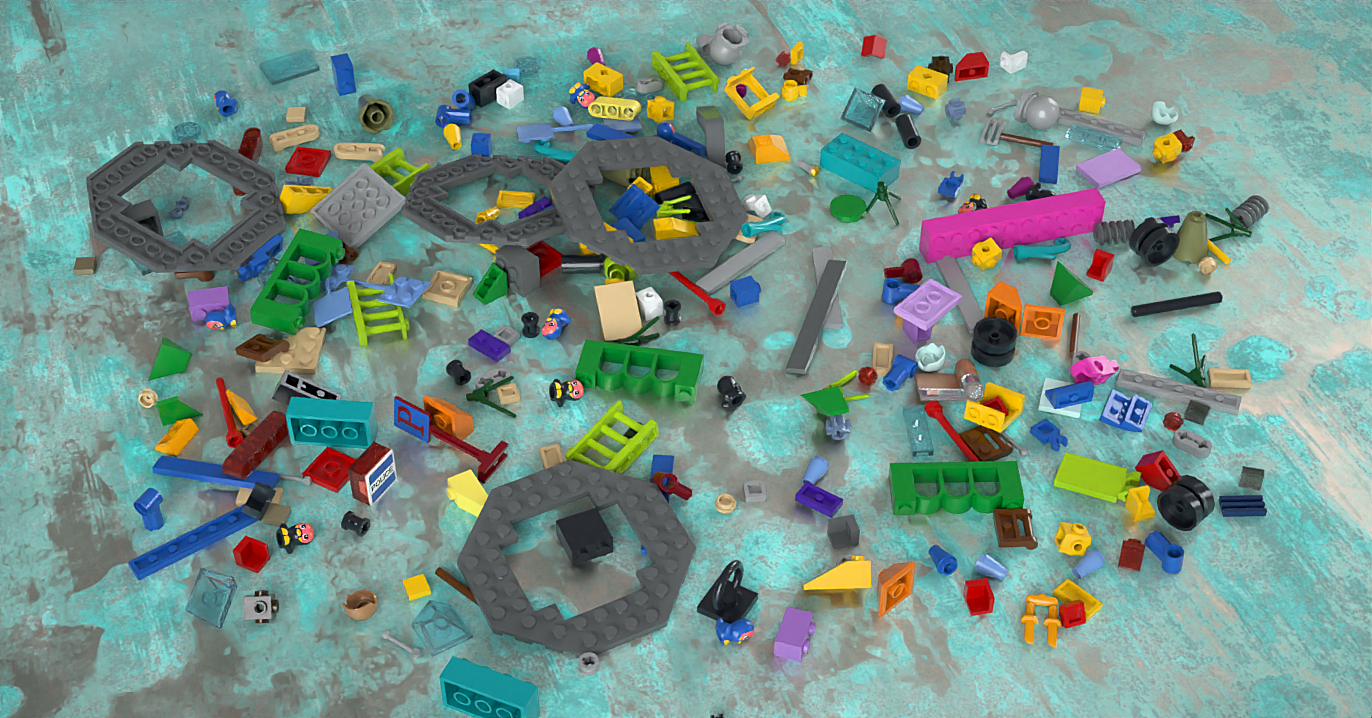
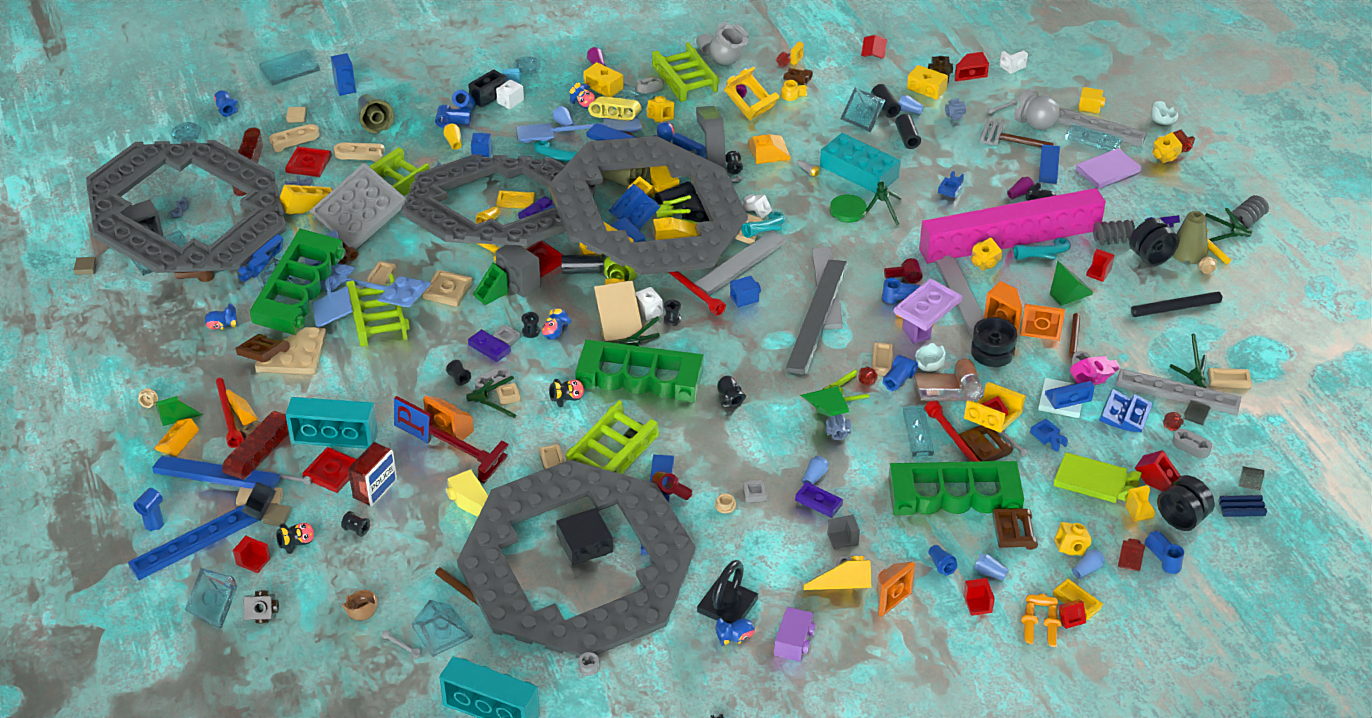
green slope [148,337,192,381] -> none
medium lavender brick [188,286,231,321] -> none
black slope [272,370,342,405] -> none
yellow tile [402,574,431,601] -> none
animal [958,194,988,214] -> none

